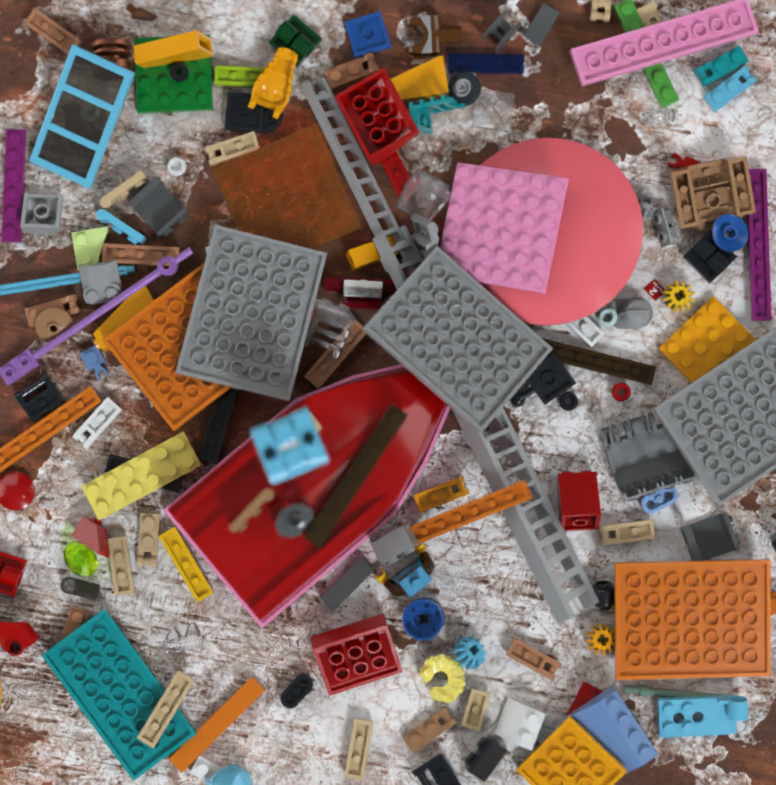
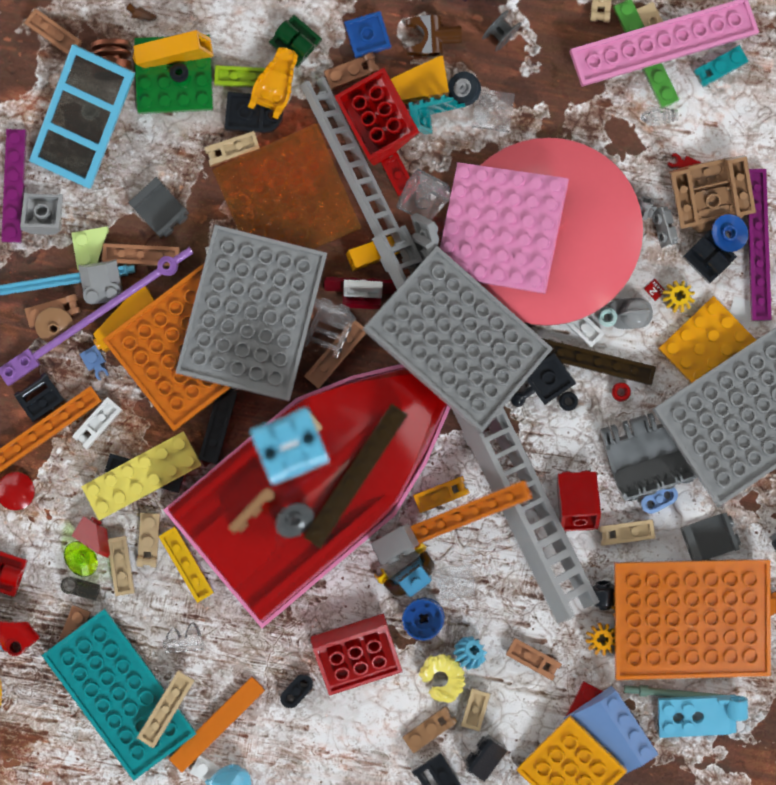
medium azure plate [96,209,147,245] -> none
tan plate [100,170,148,211] -> none
white plate [167,157,186,176] -> none
dark grey tile [320,557,374,611] -> none
tan plate [344,718,374,780] -> none
clear blue plate [448,53,524,75] -> none
white slope [494,697,546,751] -> none
dark grey tile [524,3,560,46] -> none
medium azure plate [703,65,757,113] -> none

